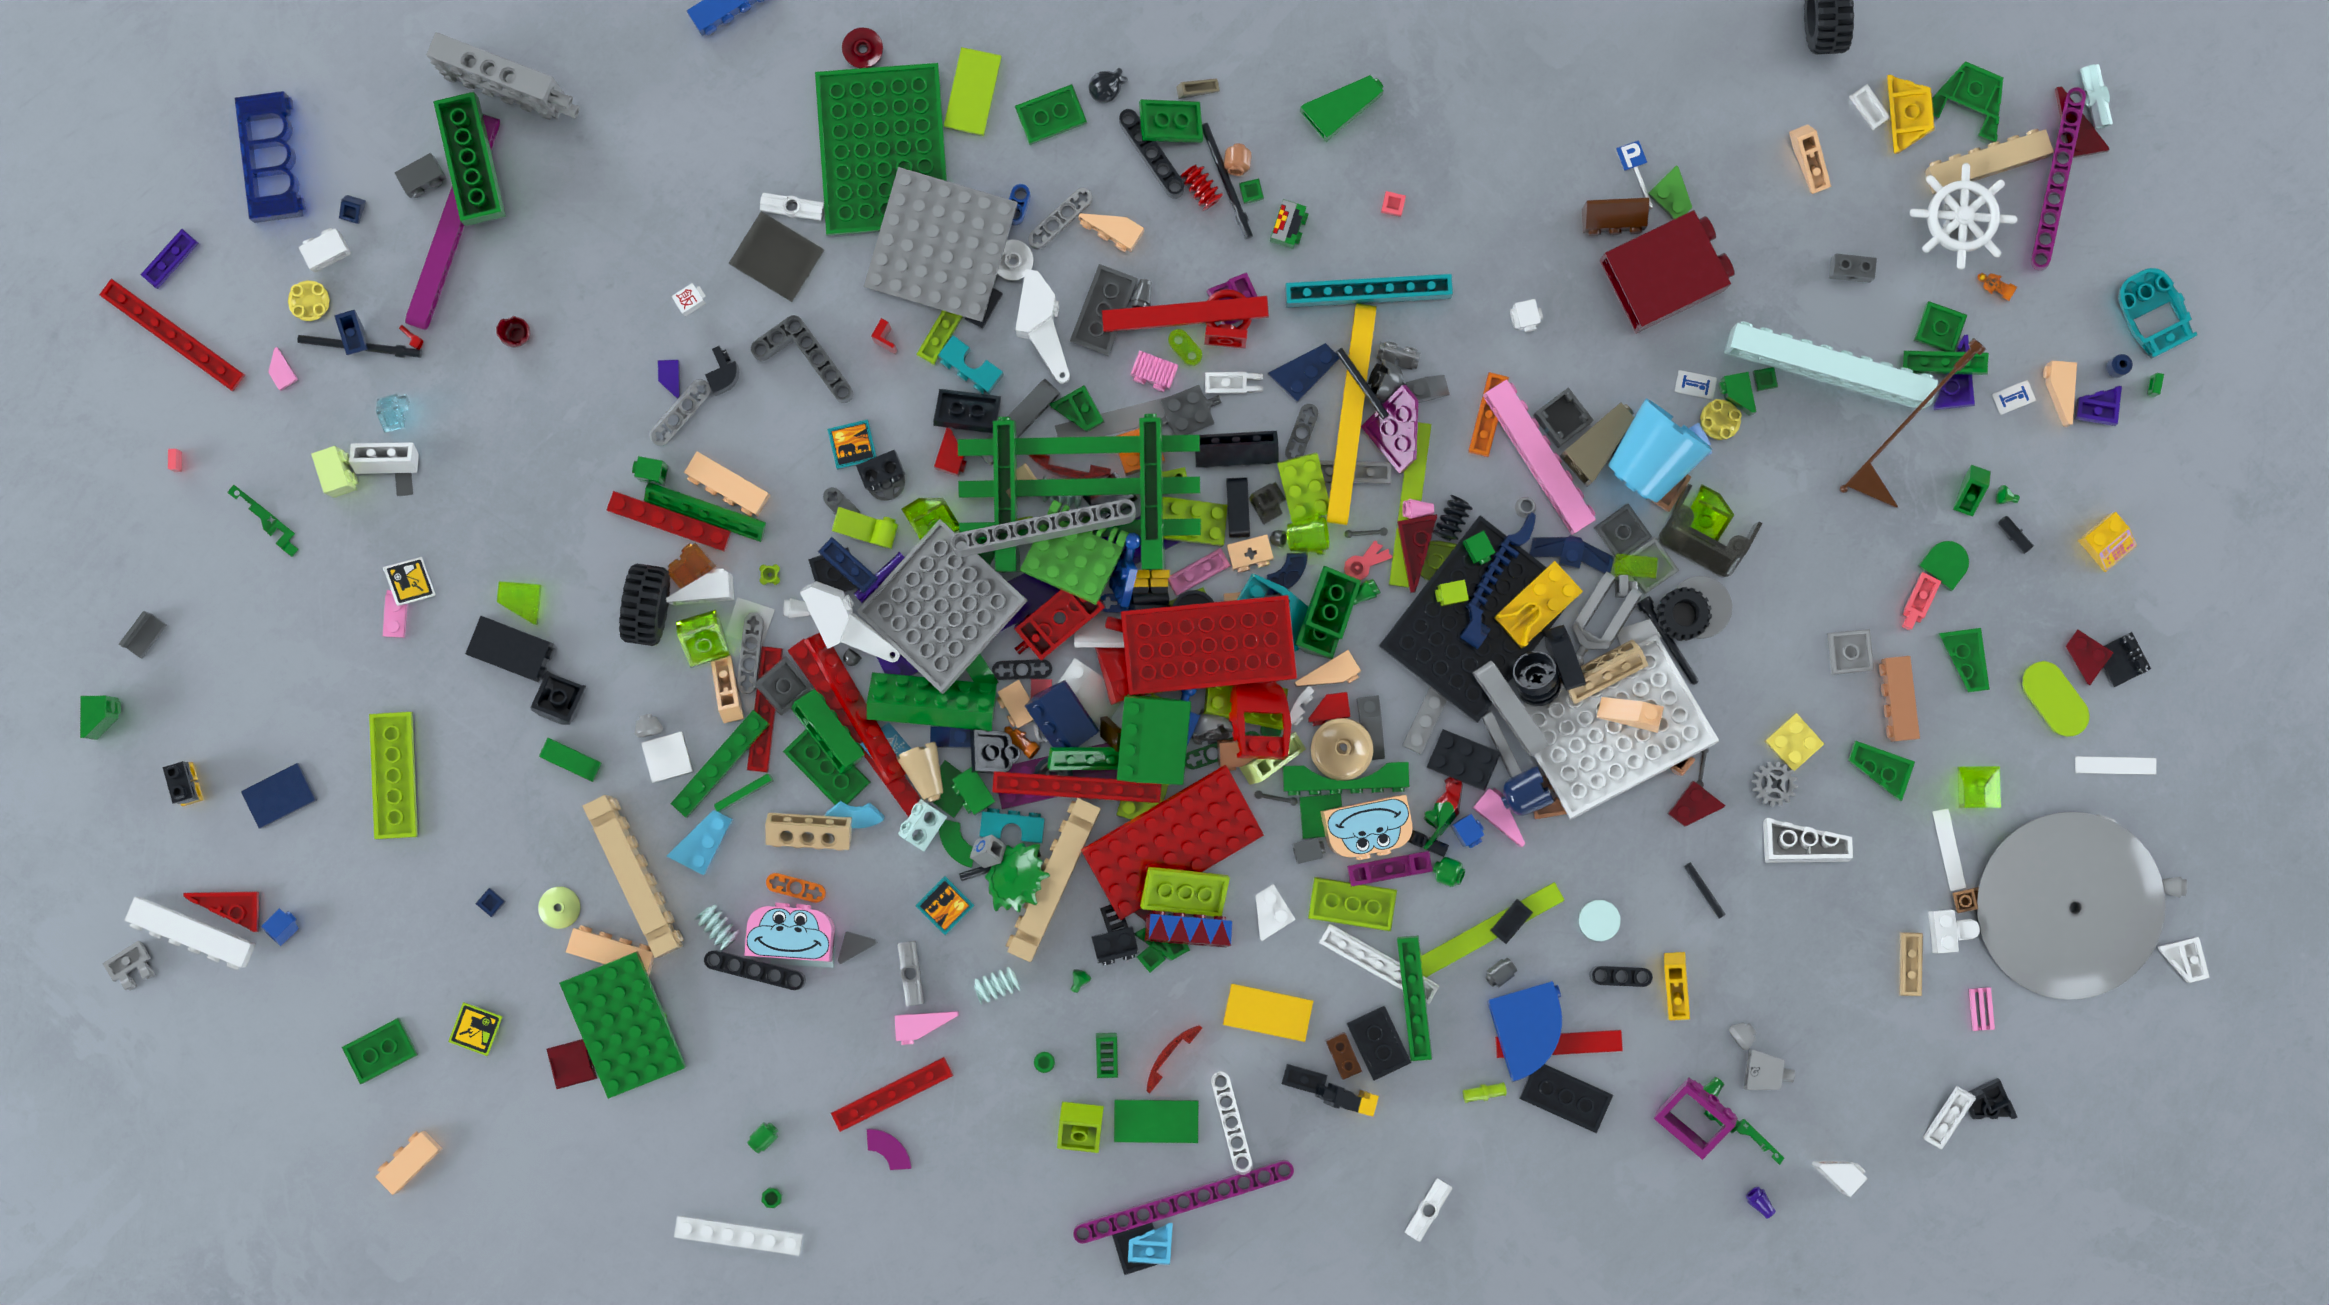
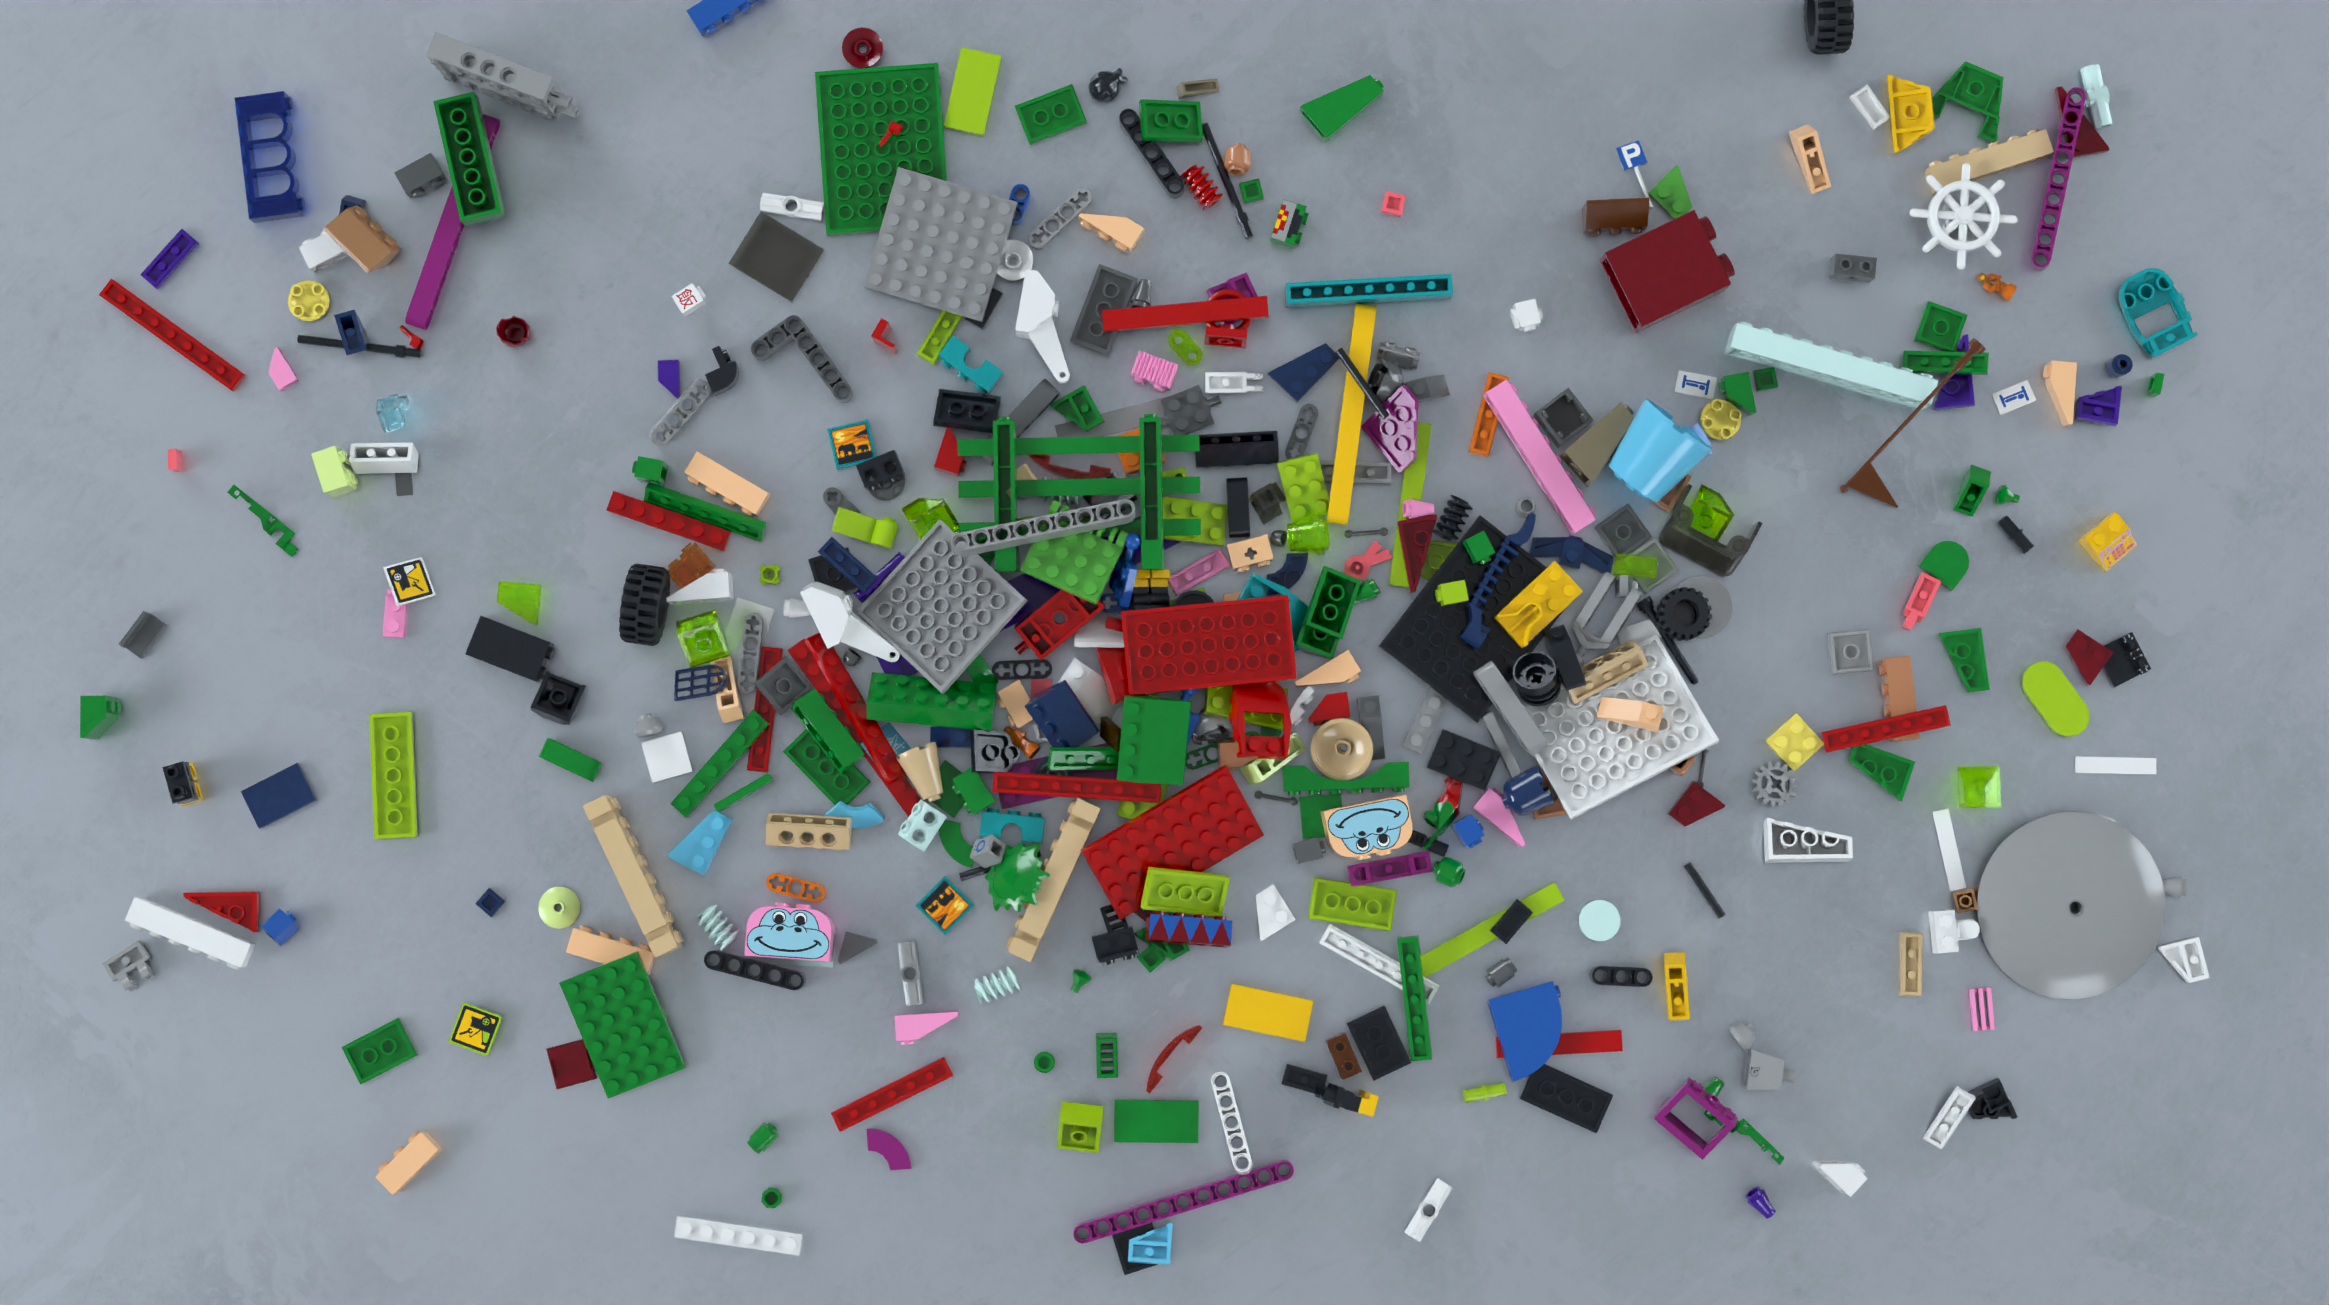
none -> medium nougat slope [323,205,401,273]
none -> dark blue window [674,665,727,701]
none -> red hand [878,122,903,147]
none -> red tile [1821,705,1951,753]

